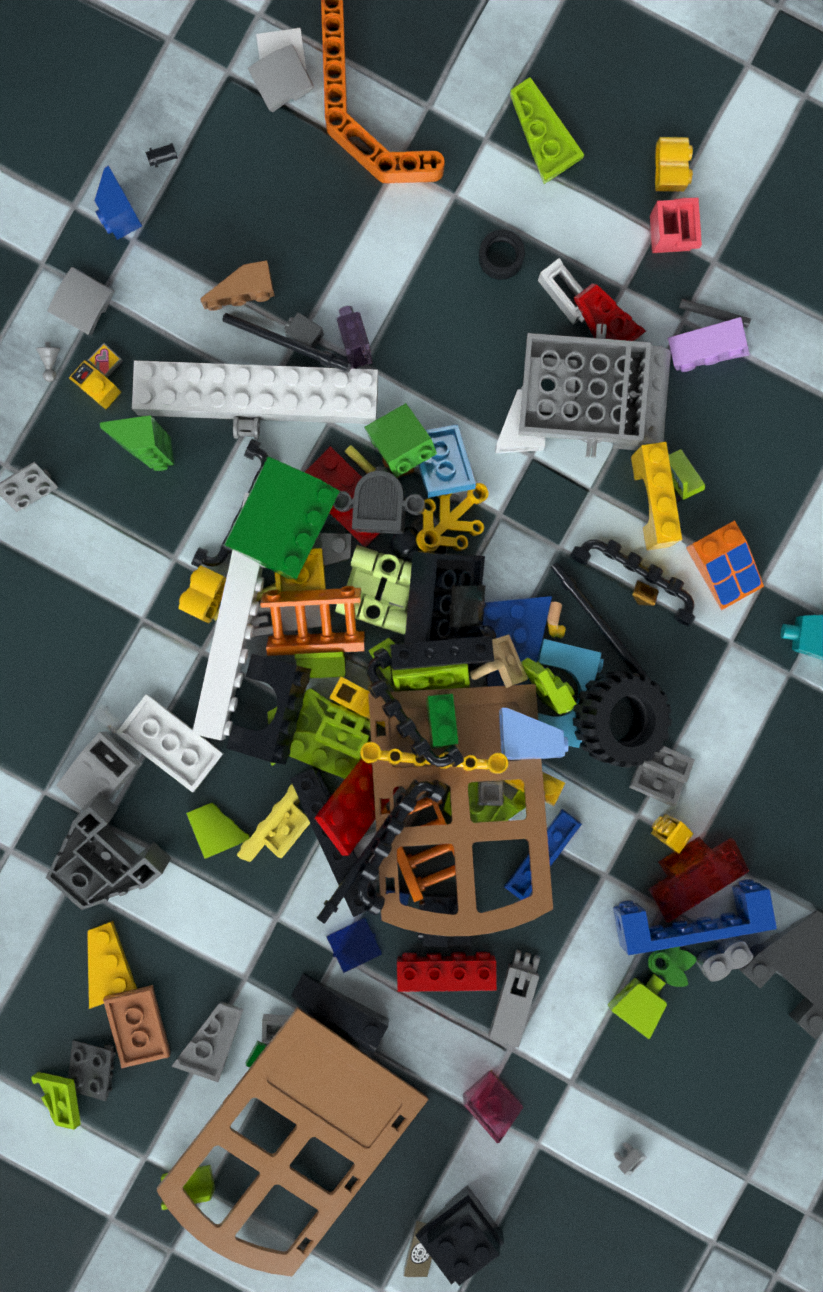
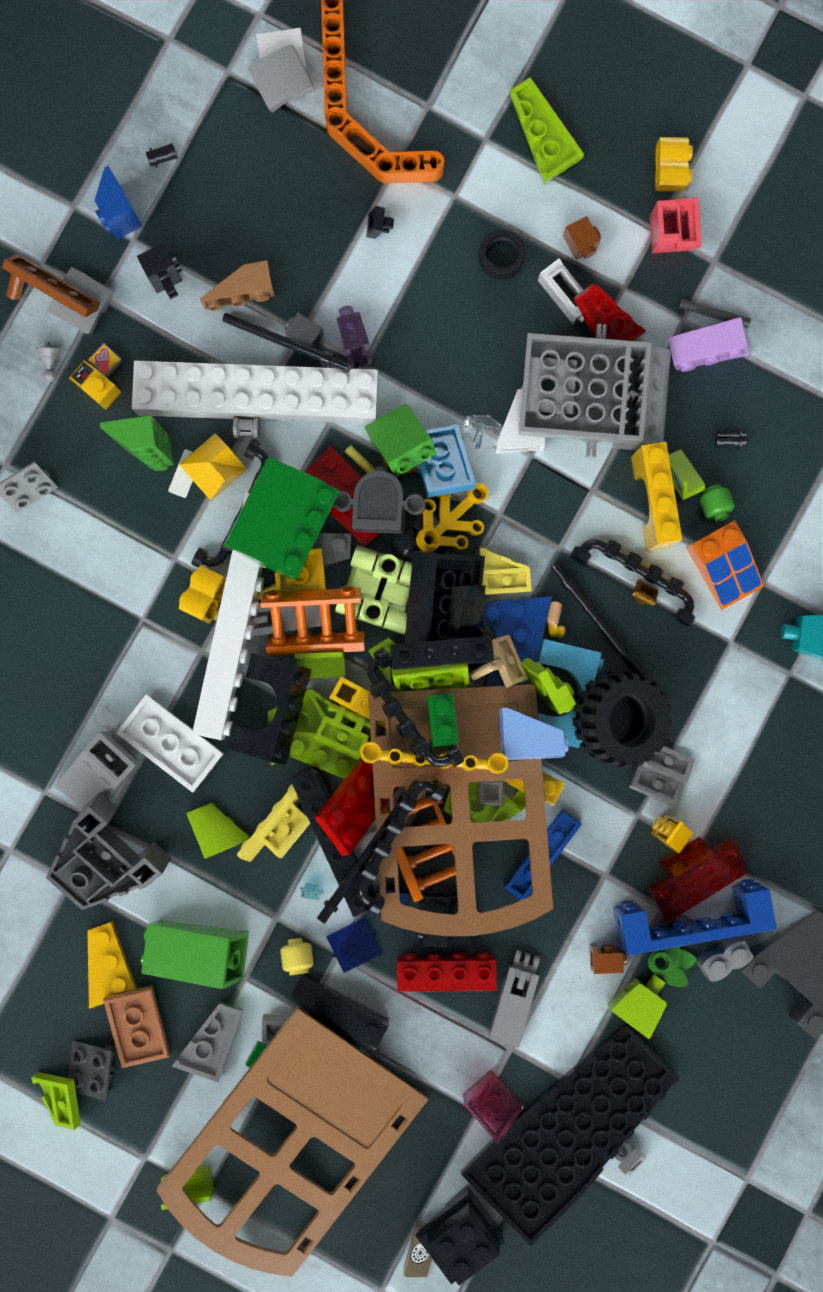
none -> dark orange piece [2,254,100,317]
none -> black brick [137,243,183,300]
none -> bright green slope [141,920,249,989]
none -> white sticker [168,449,193,498]
none -> yellow slope [179,433,247,501]
none -> light yellow head [280,938,314,976]
none -> clear light blue plate [300,883,324,900]
none -> black tile [366,206,394,239]
none -> clear panel [461,415,503,449]
none -> black wing [461,1024,679,1247]
none -> light yellow wing [480,548,532,595]
none -> dark orange brick [563,216,601,260]
none -> dark orange brick [590,944,627,974]
none -> bright green head [699,484,735,522]
none -> black pin [715,430,747,450]

